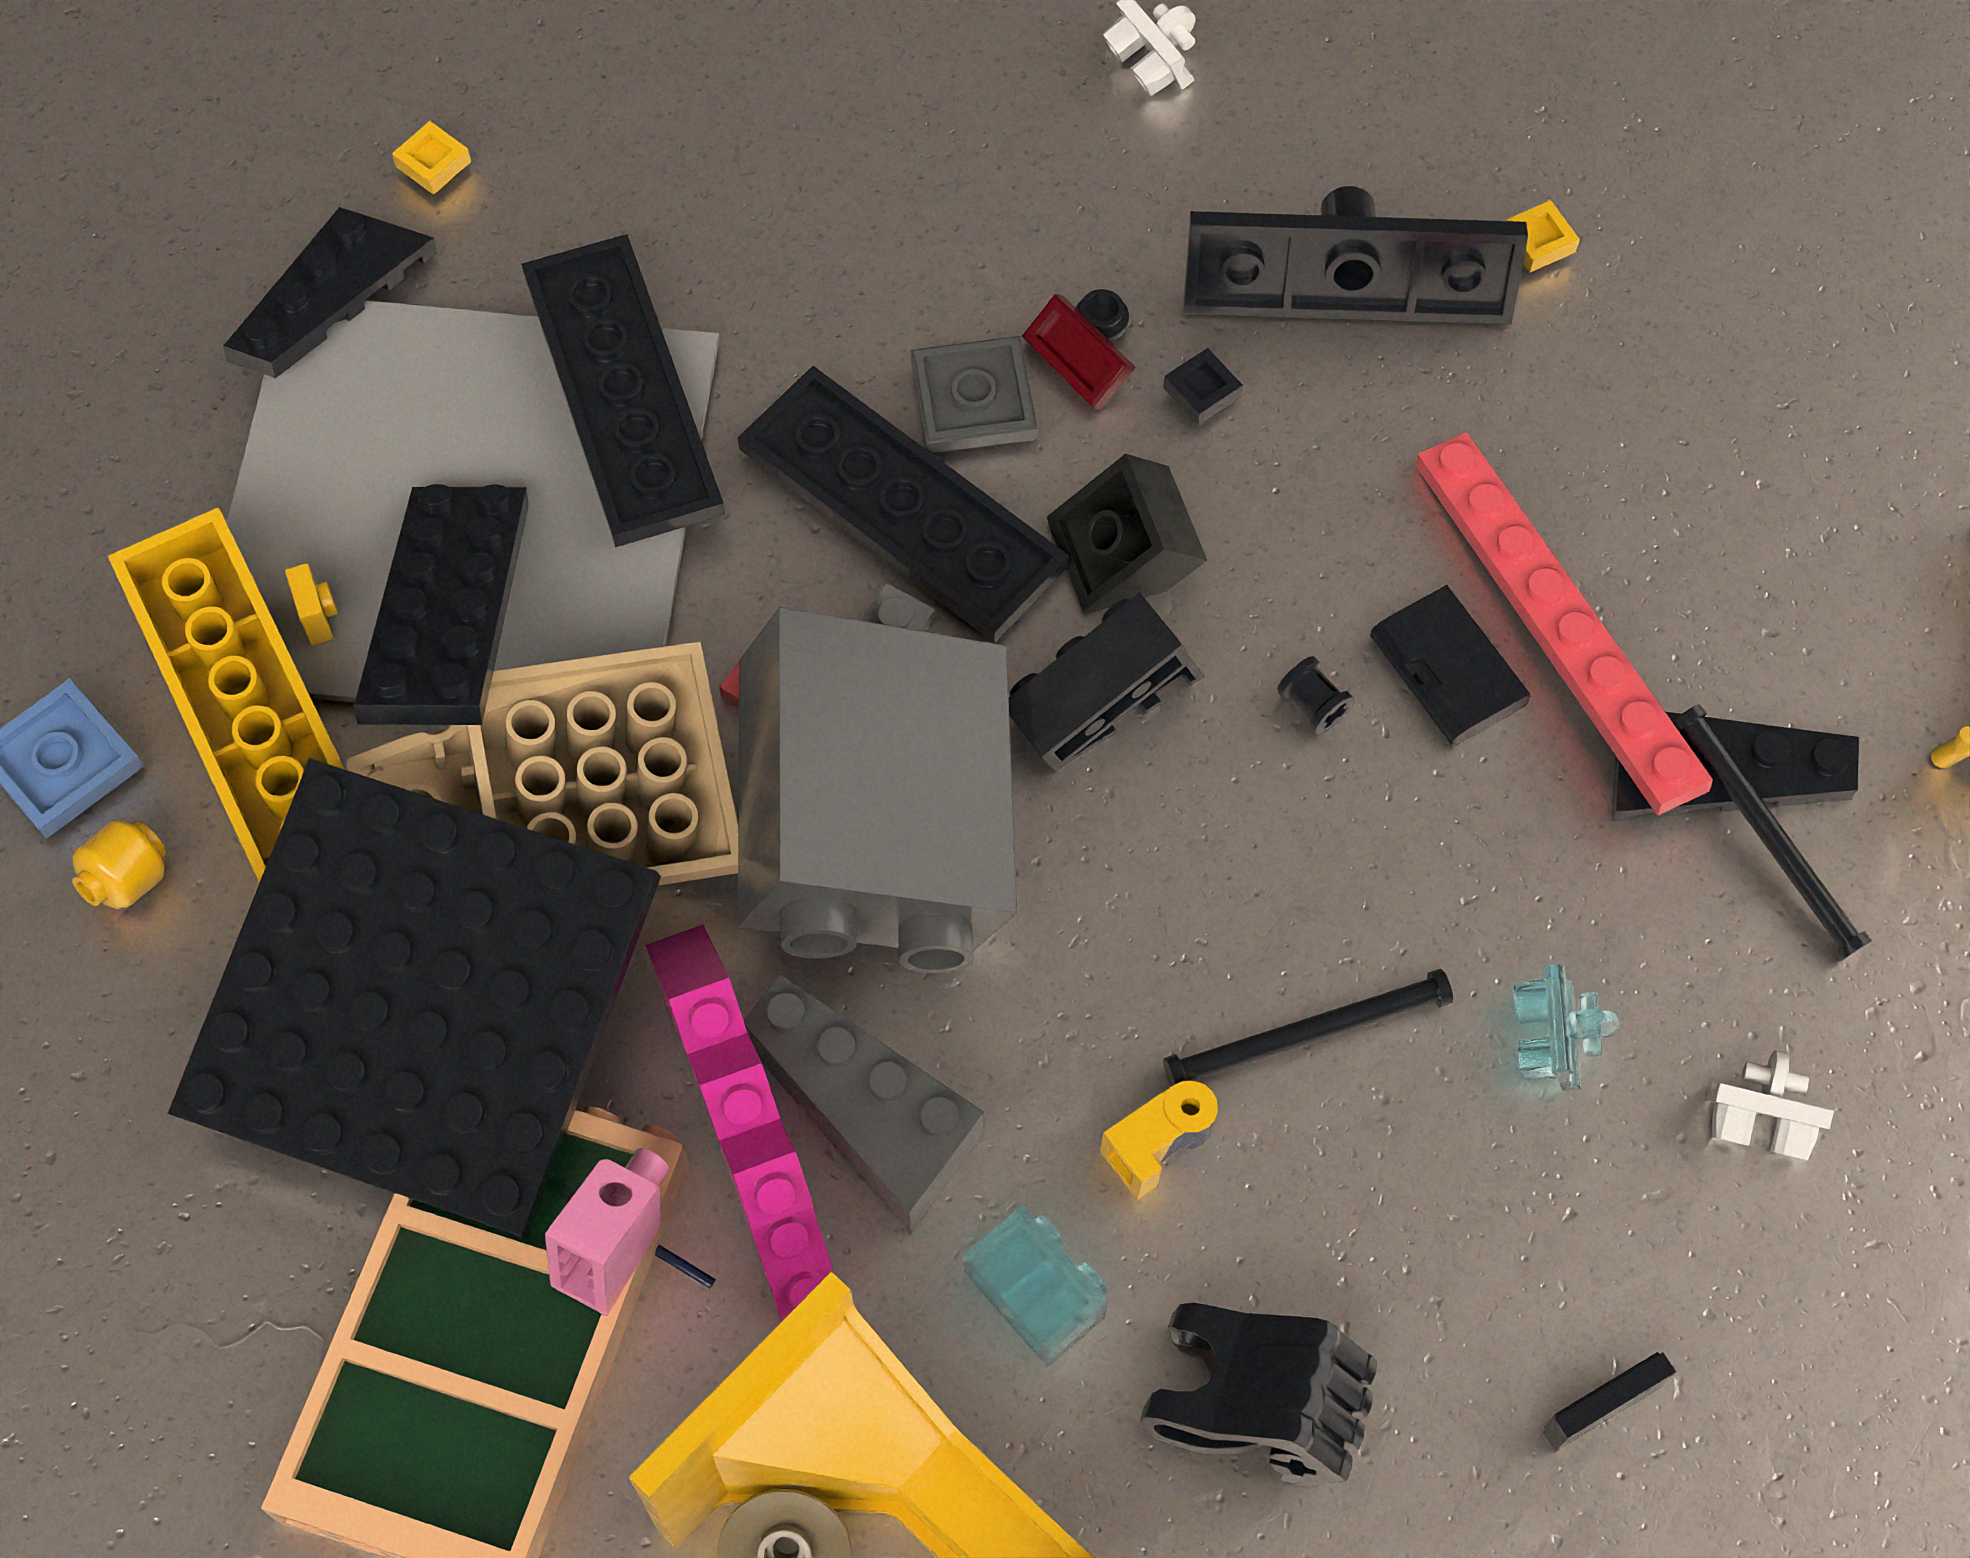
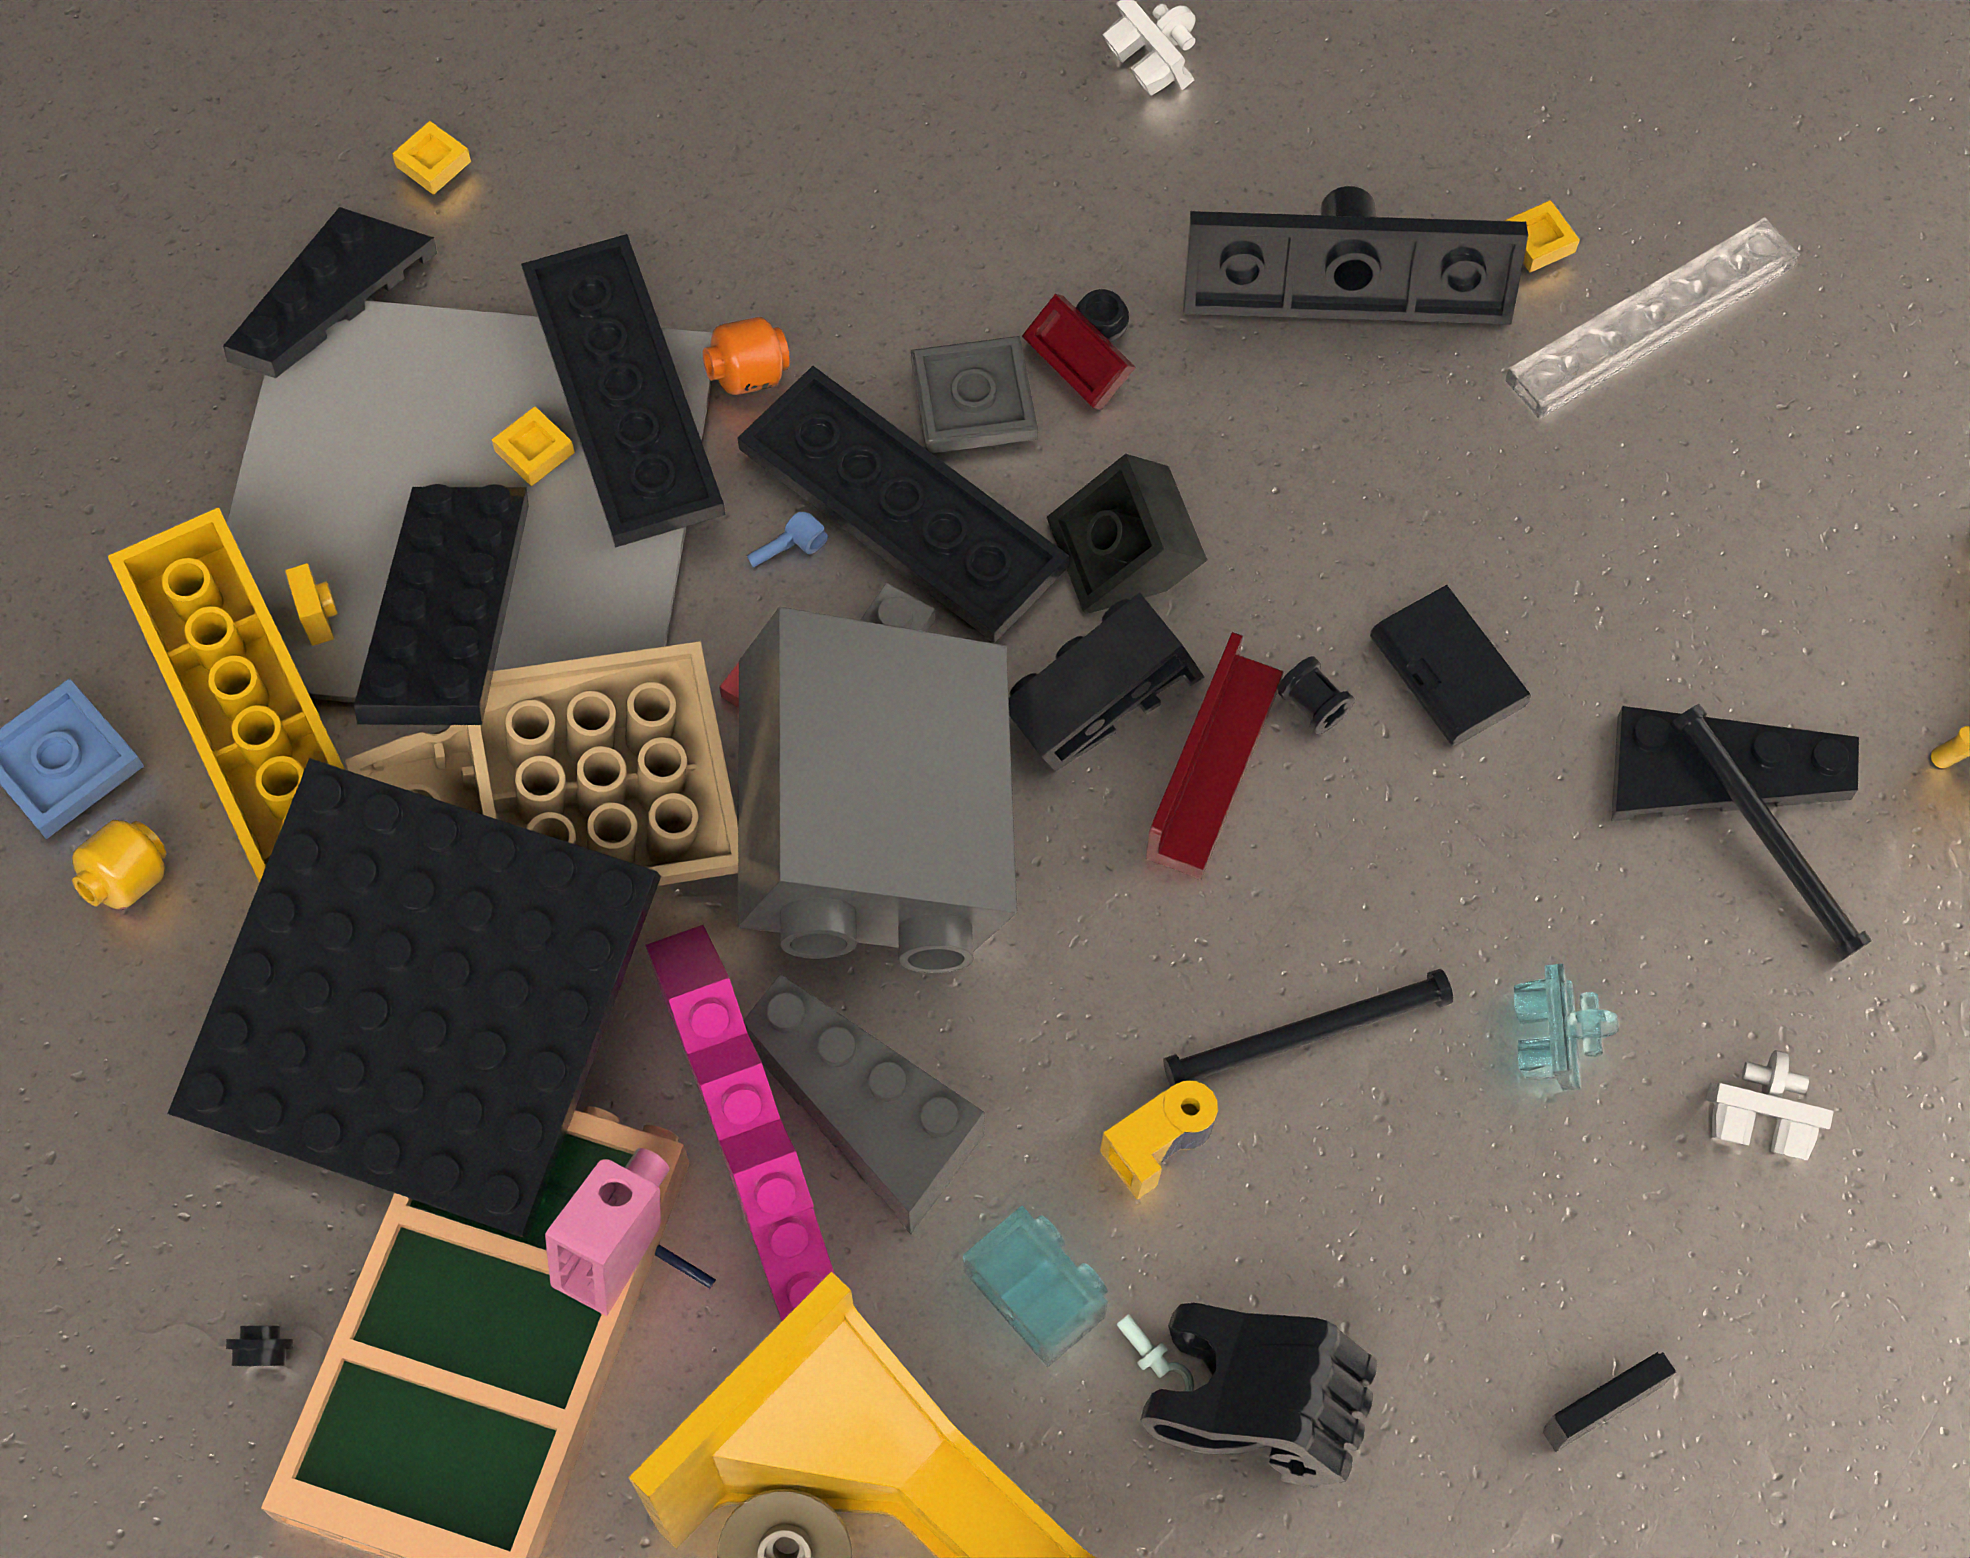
black plate [1163,348,1243,426] -> none
coral plate [1416,432,1713,816] -> none
none -> black plate [226,1326,293,1366]
none -> yellow plate [491,406,575,487]
none -> orange head [703,317,790,395]
none -> medium blue hand [746,512,828,568]
none -> light aqua hand [1116,1314,1194,1391]
none -> dark red panel [1146,632,1284,880]
none -> clear plate [1505,217,1800,419]

